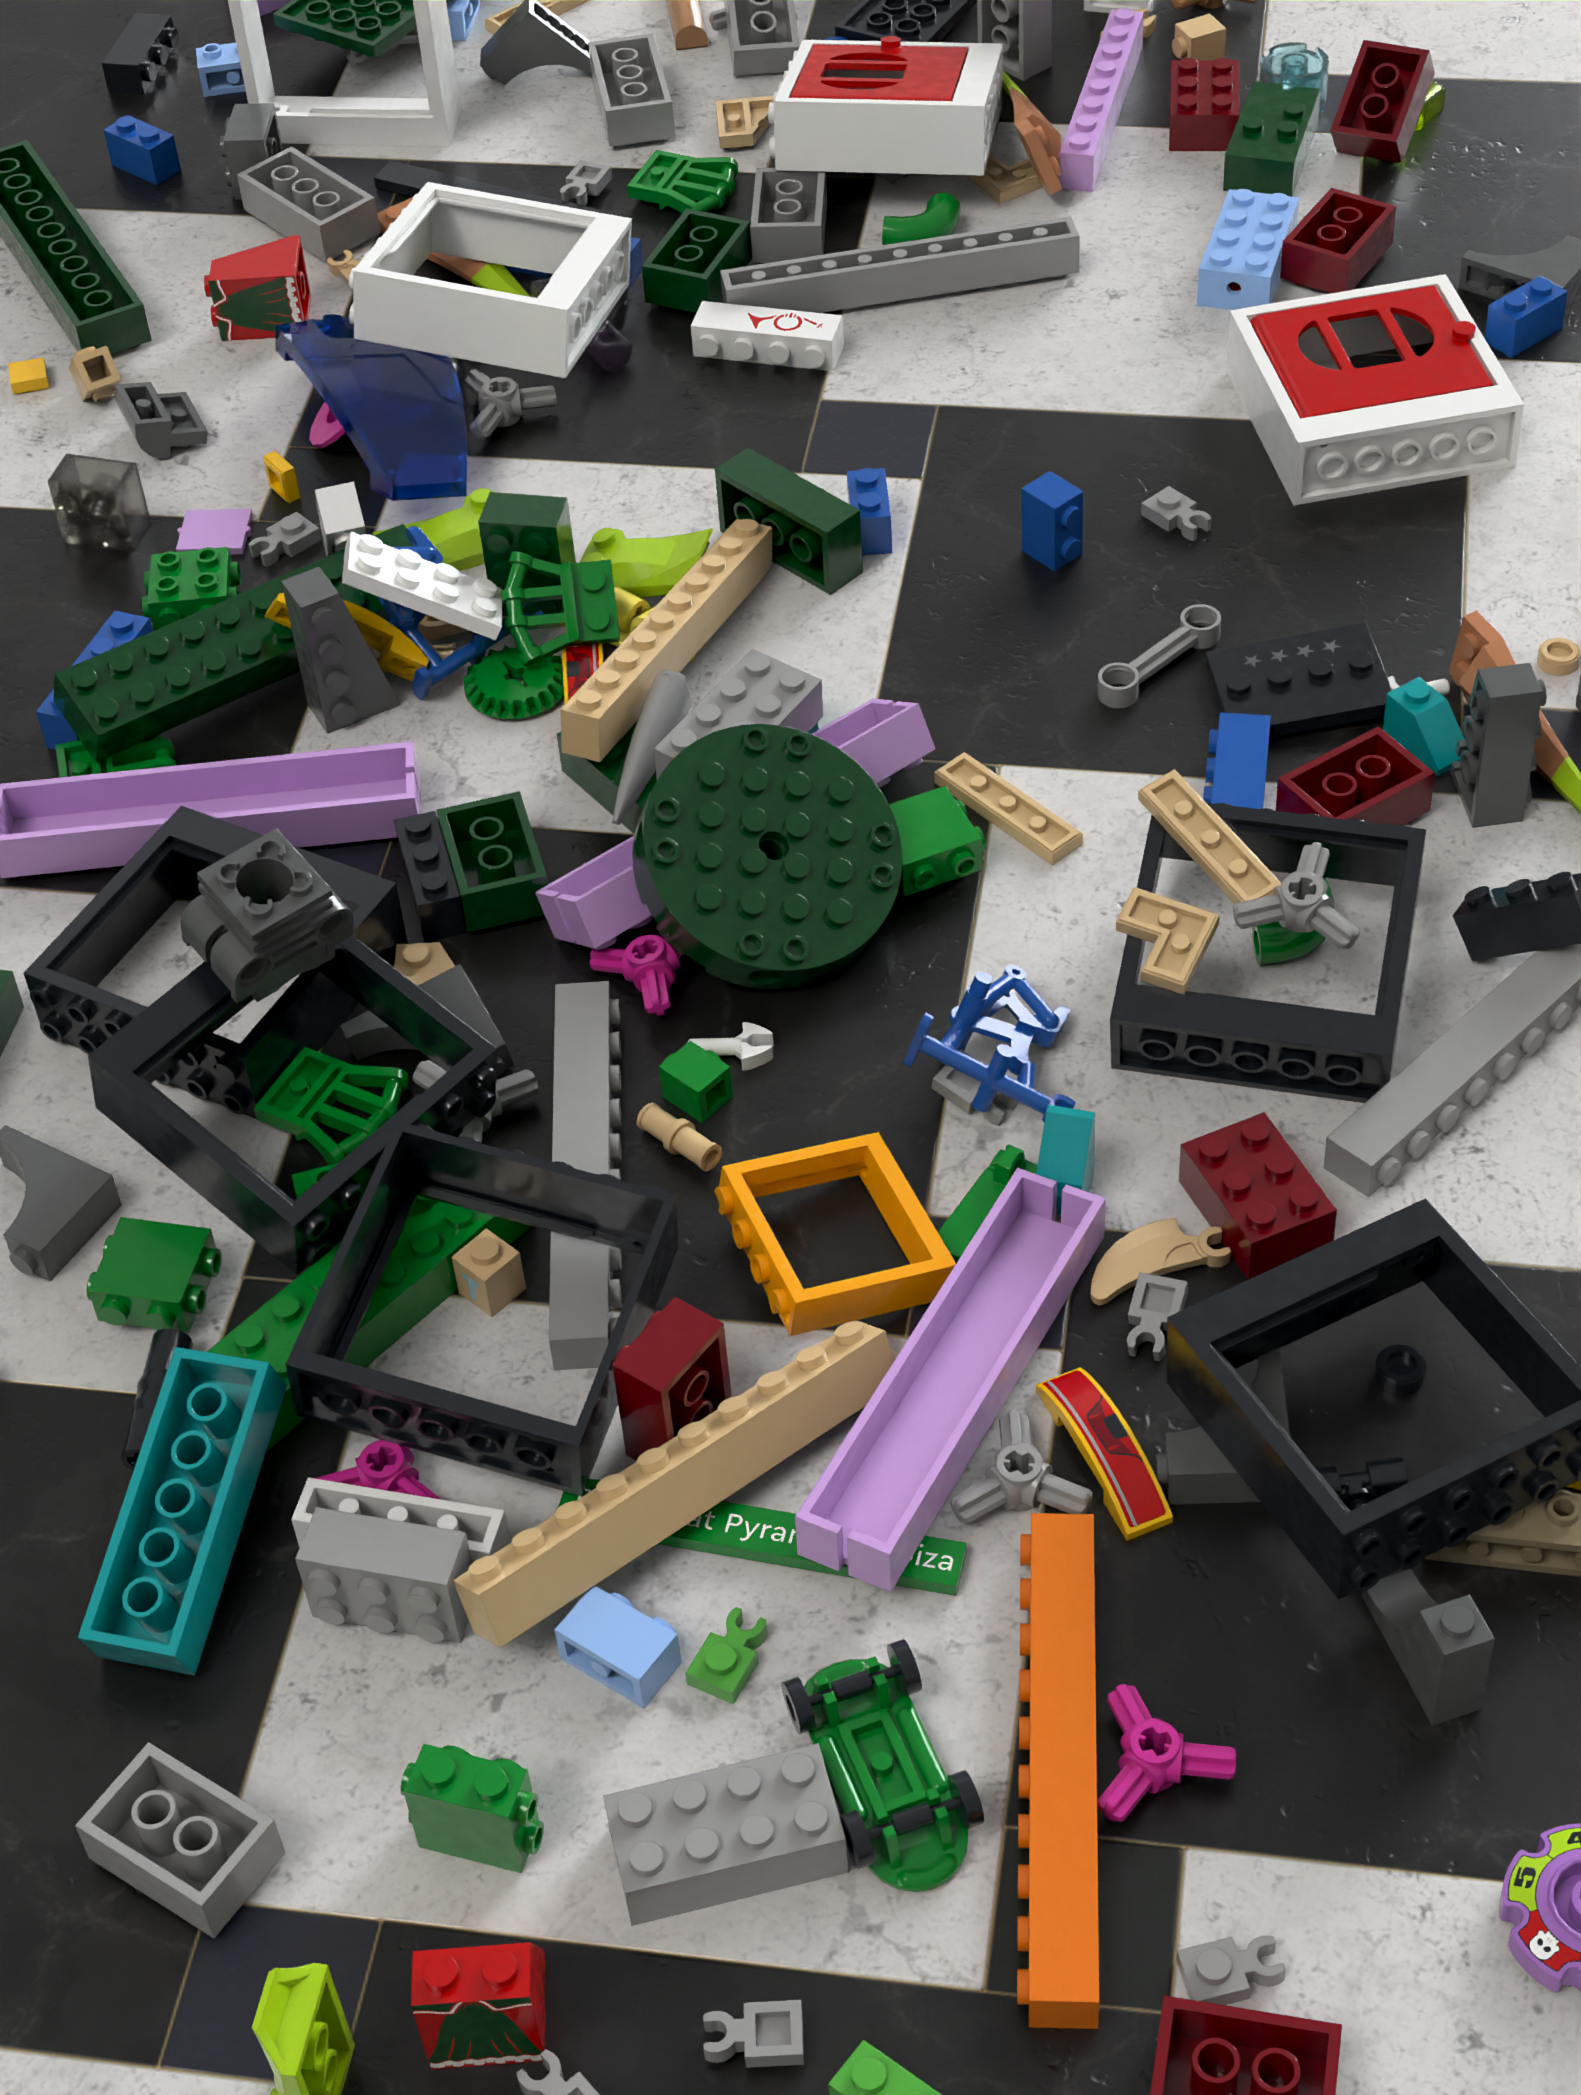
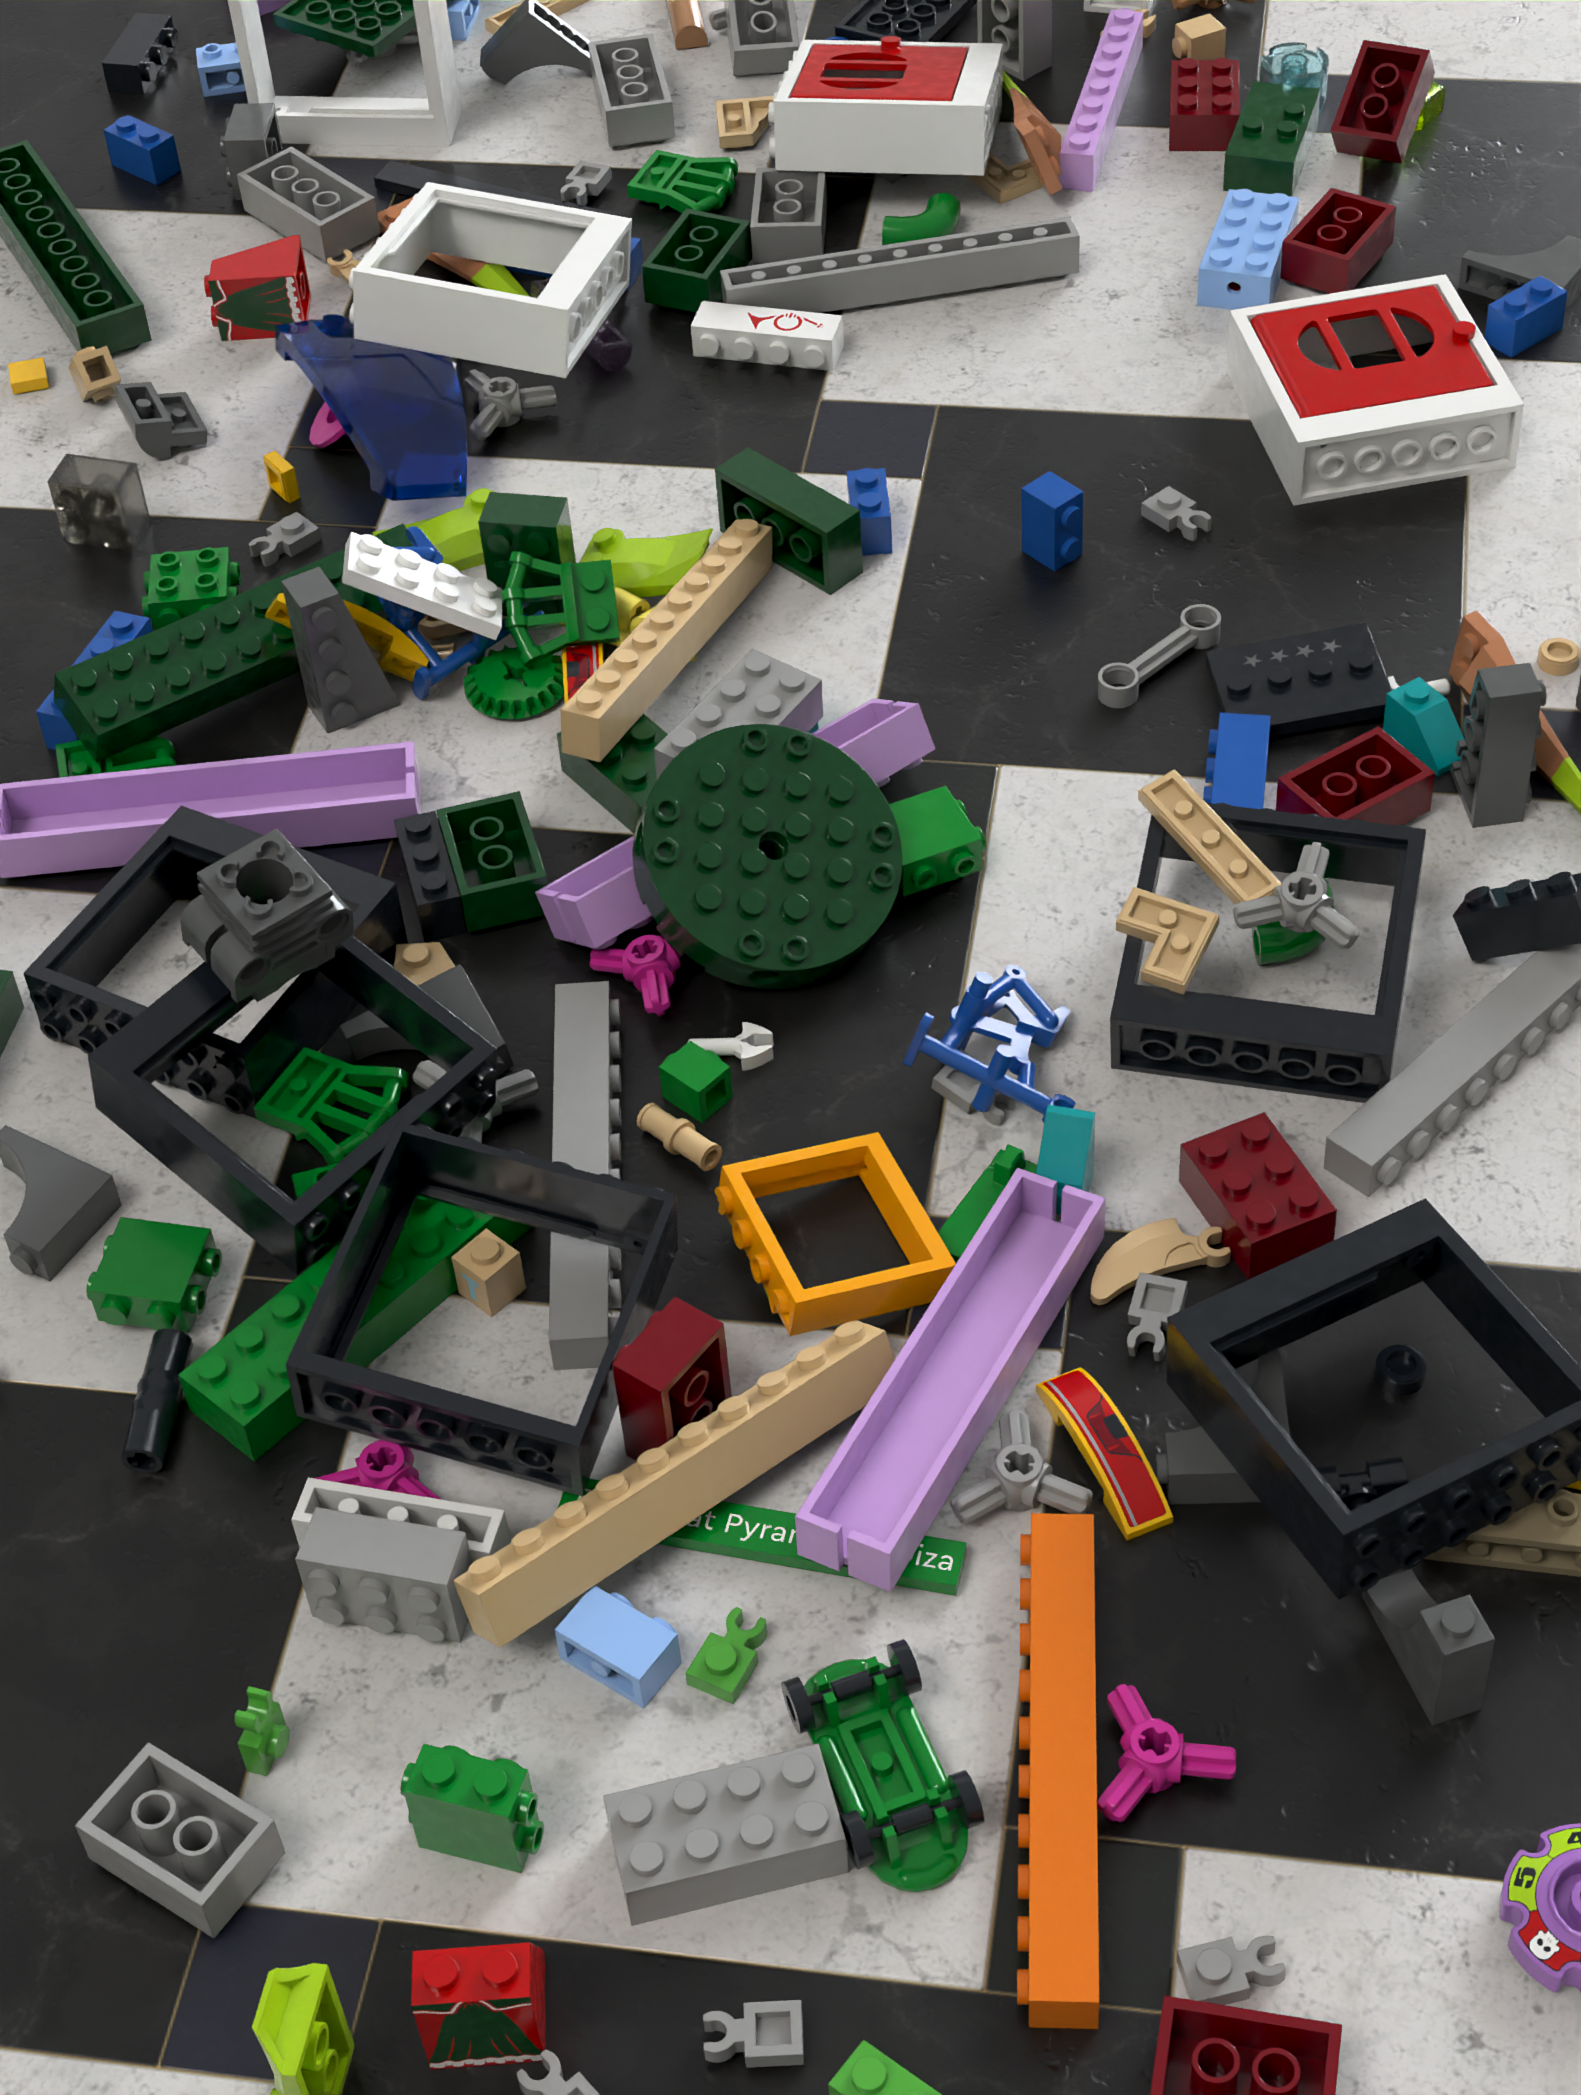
teal brick [78,1347,287,1676] -> none
lavender piece [176,509,253,555] -> none
white slope [315,482,365,556] -> none
light grey piece [612,669,692,825] -> none
tan tile [934,752,1083,865] -> none
none -> bright green plate [235,1686,290,1776]

